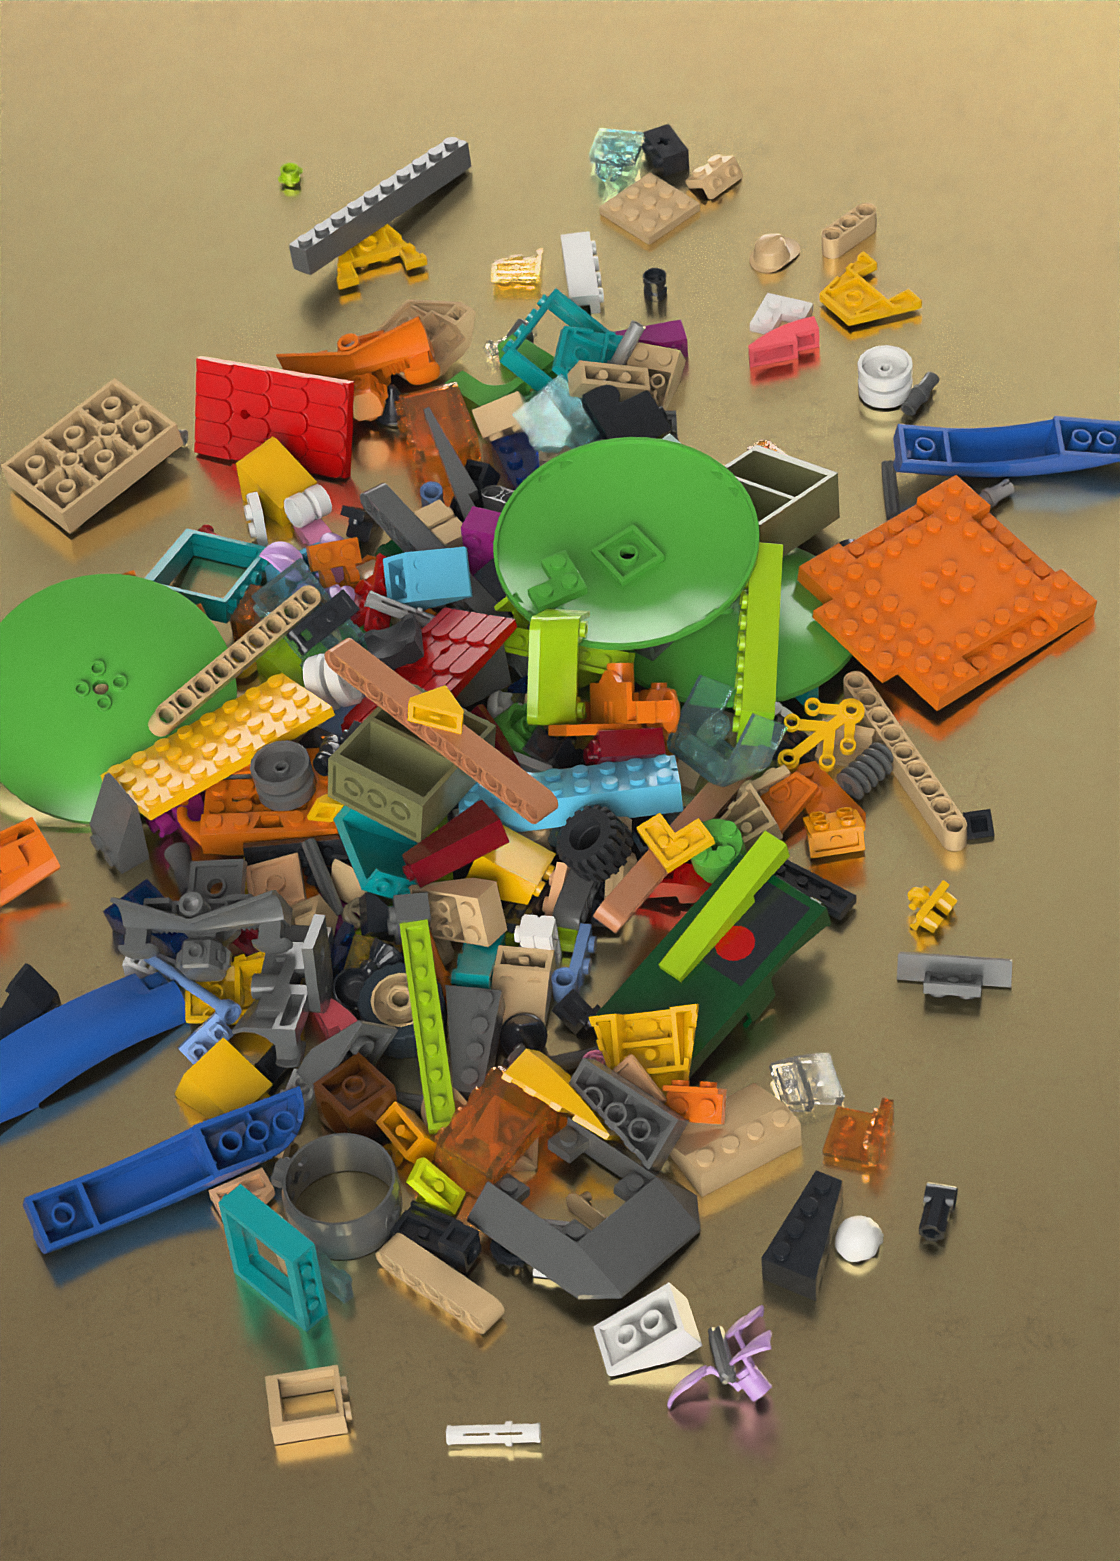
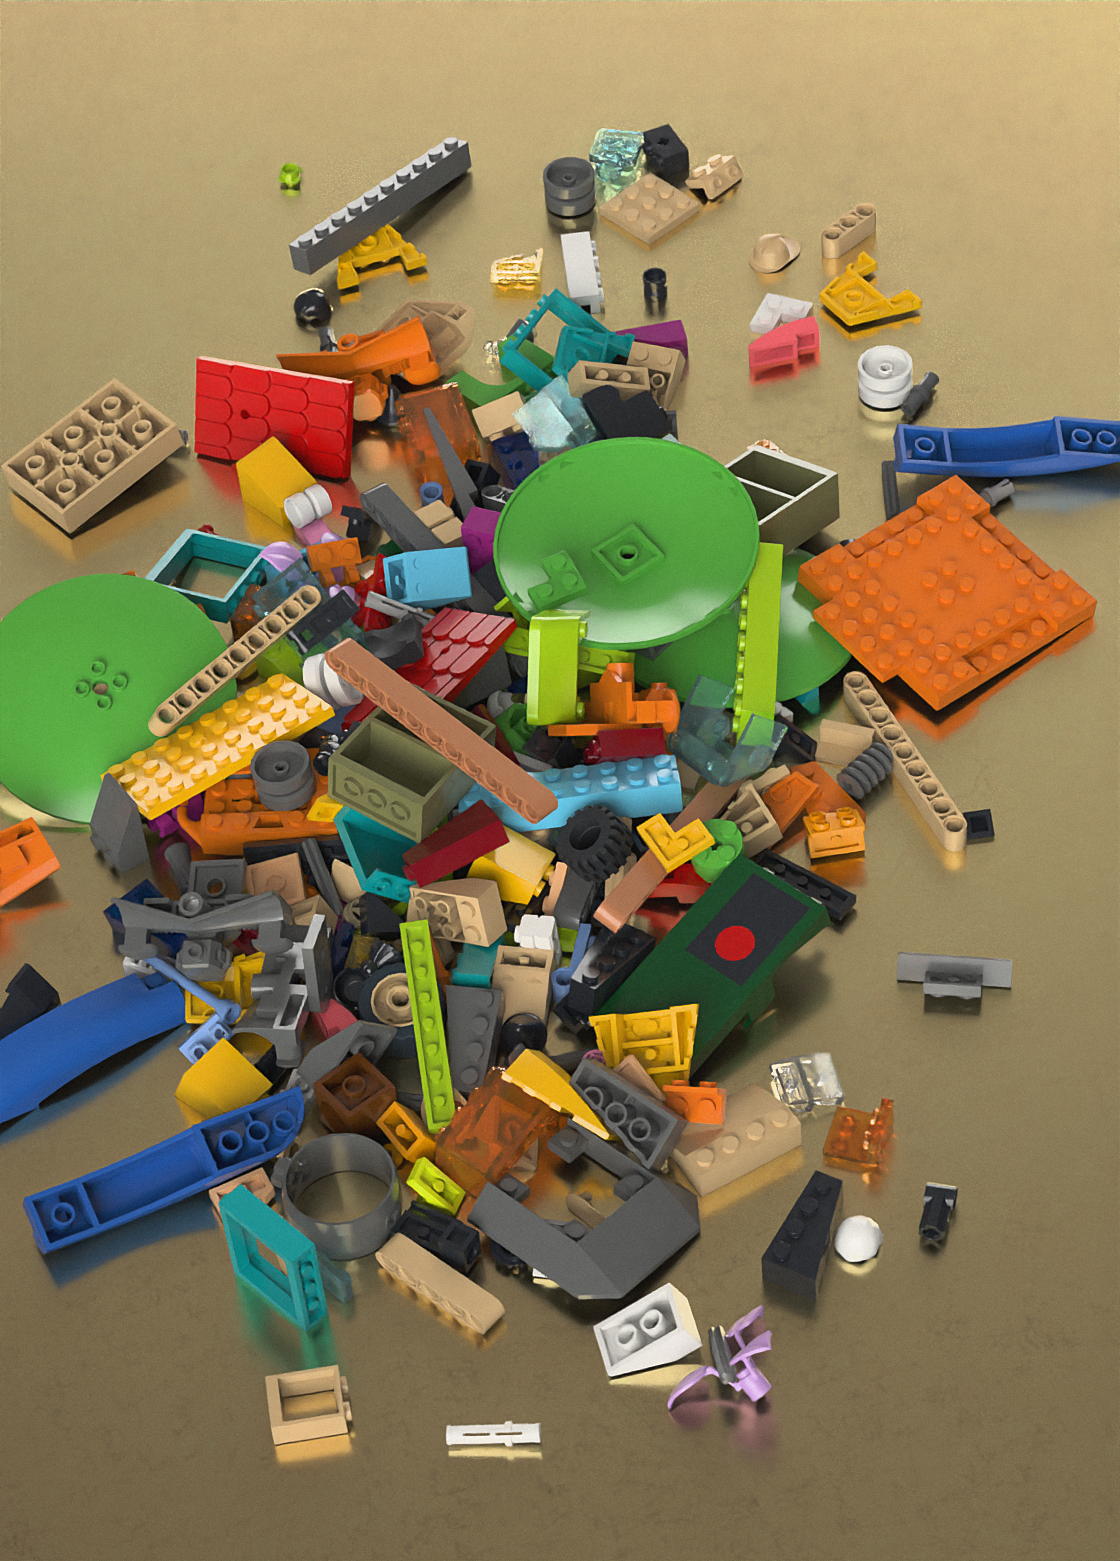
white plate [243,492,268,546] -> none
dark grey slope [387,892,431,945] -> none
yellow slope [408,685,464,734] -> none
light grey pin [607,320,646,365] -> none
lime slope [659,831,790,982] -> none
yellow plant [777,698,865,773] -> none
yellow hips [907,880,958,933] -> none
none -> black hair [293,288,333,323]
none -> dark grey pin [318,327,338,352]
none -> dark grey wheel [543,157,597,216]
none -> black wedge [567,923,656,1017]

